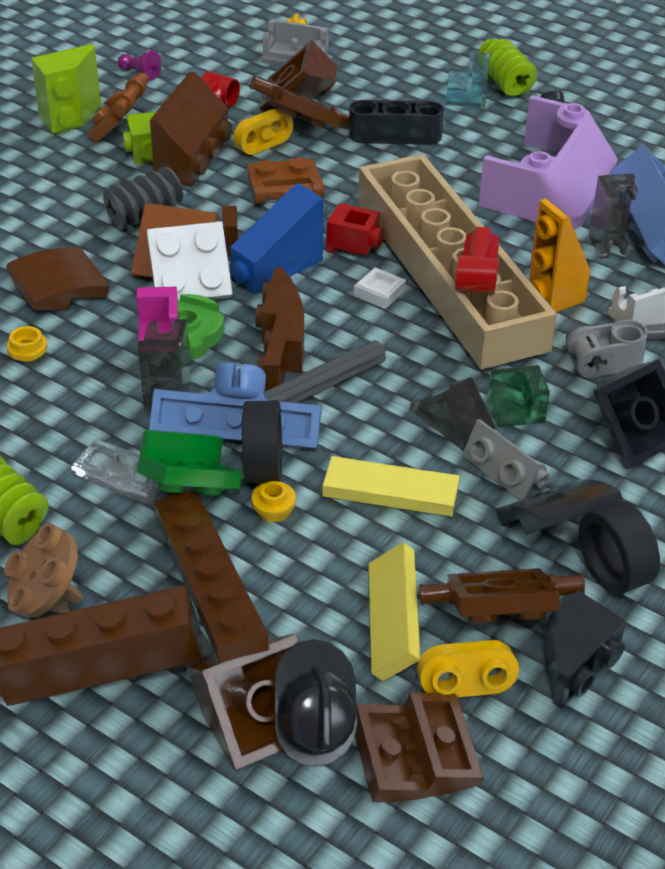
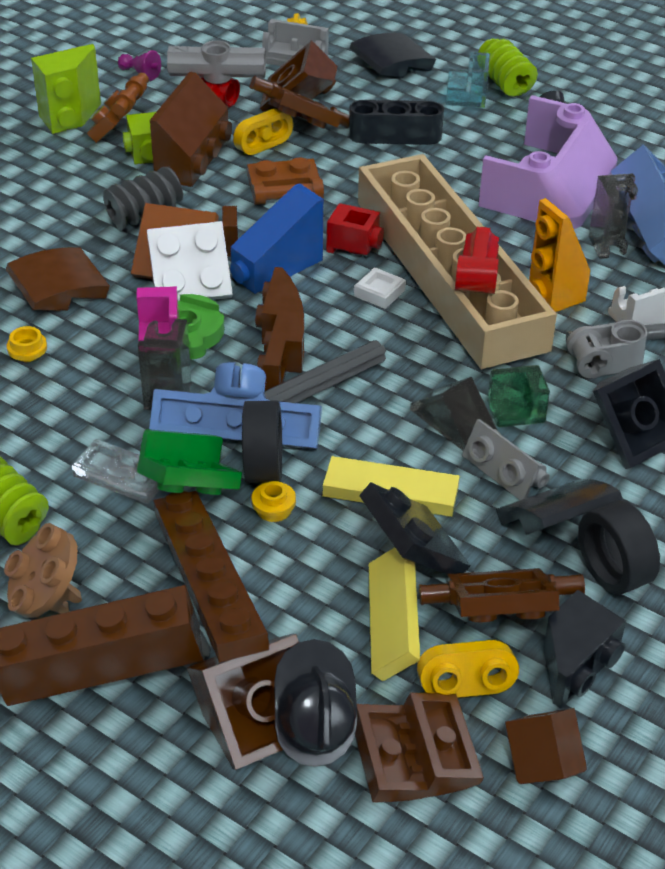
none -> light grey piece [167,40,266,84]
none -> black slope [350,33,436,78]
none -> black plate [359,482,471,574]
none -> reddish brown panel [505,708,587,784]

